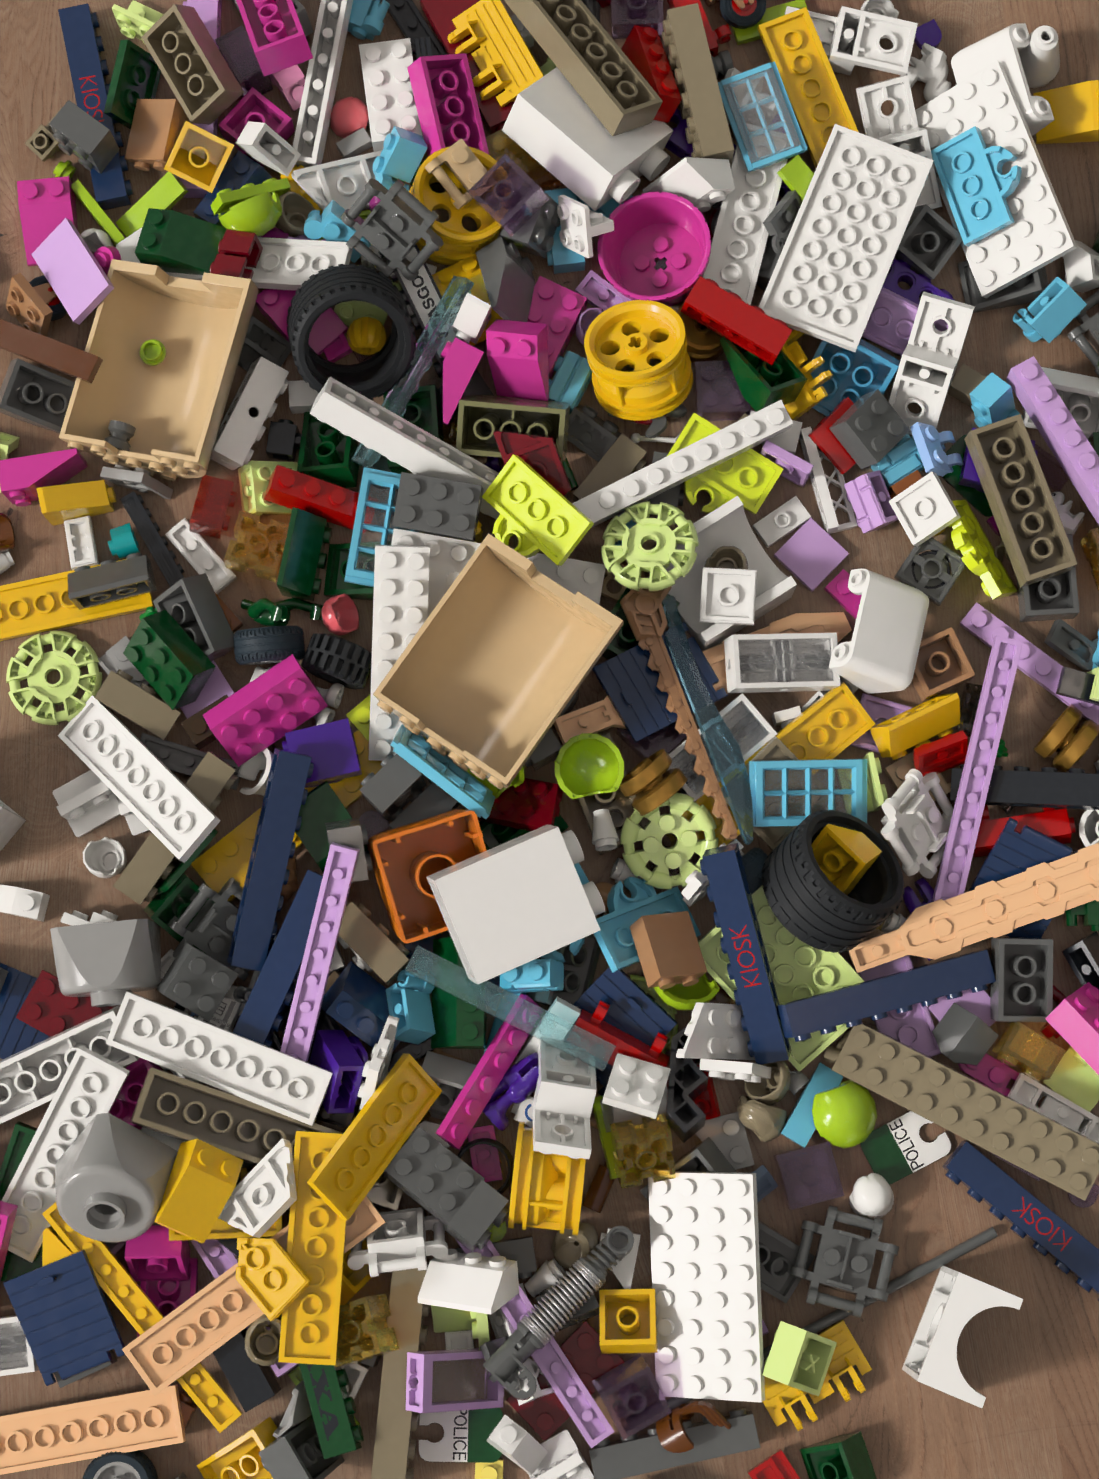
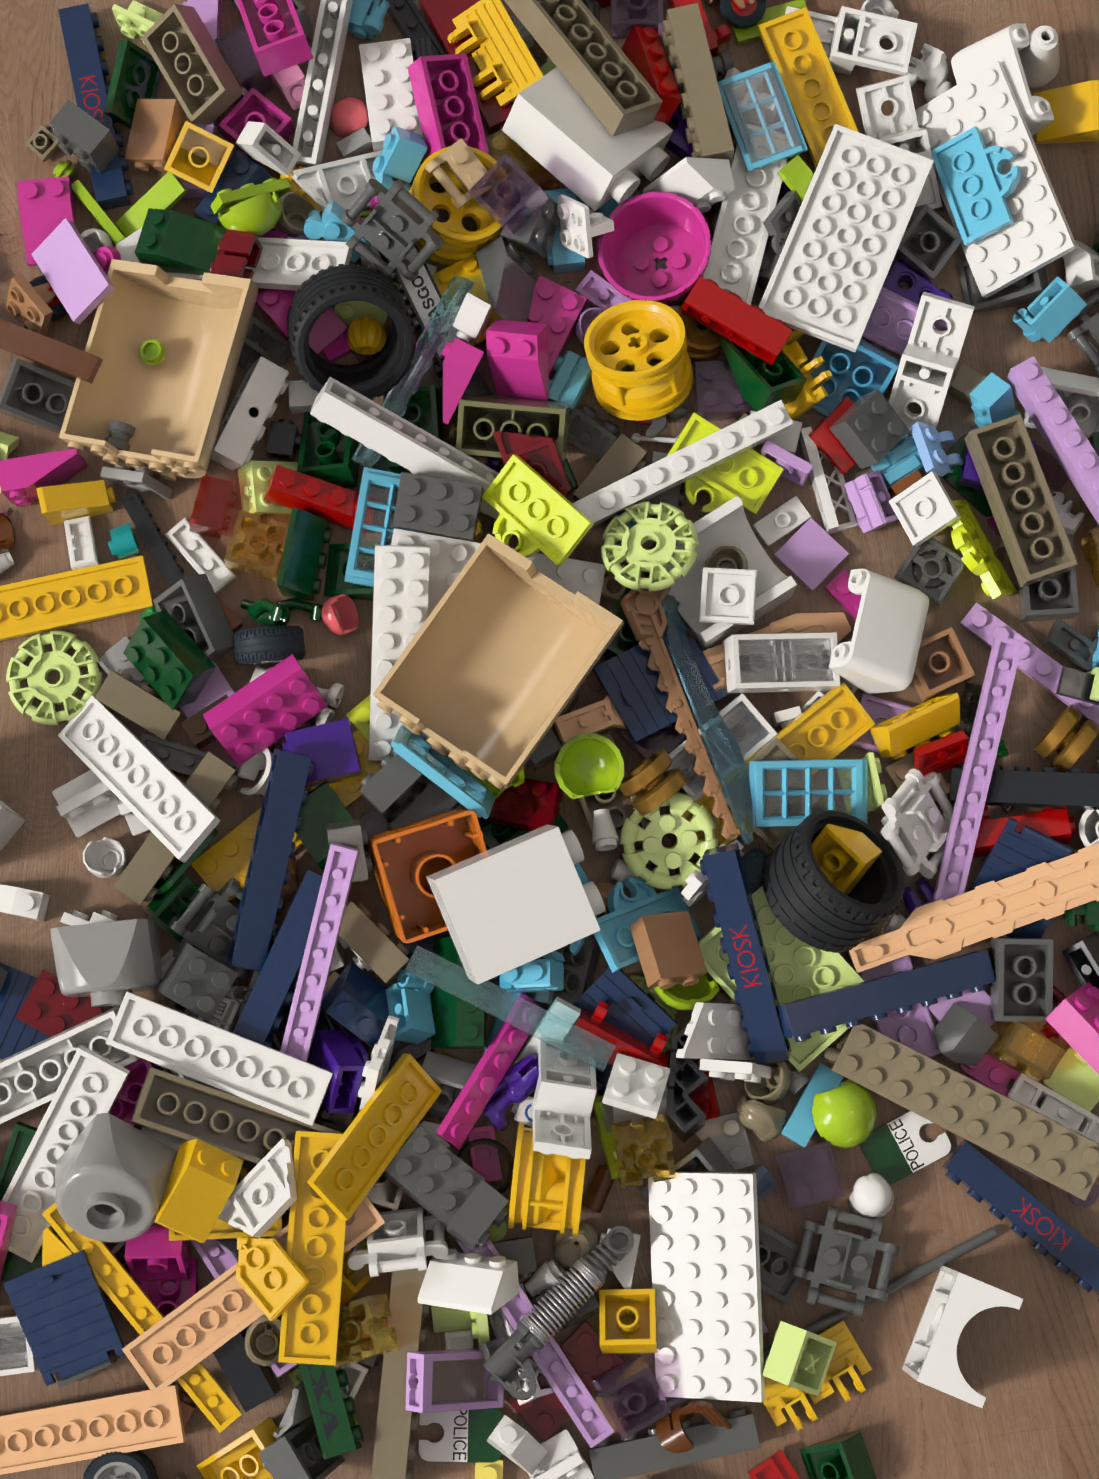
dark grey slope [68,553,157,610] -> none
black tyre [301,633,372,690] -> none
dark purple tile [914,19,942,50] -> none

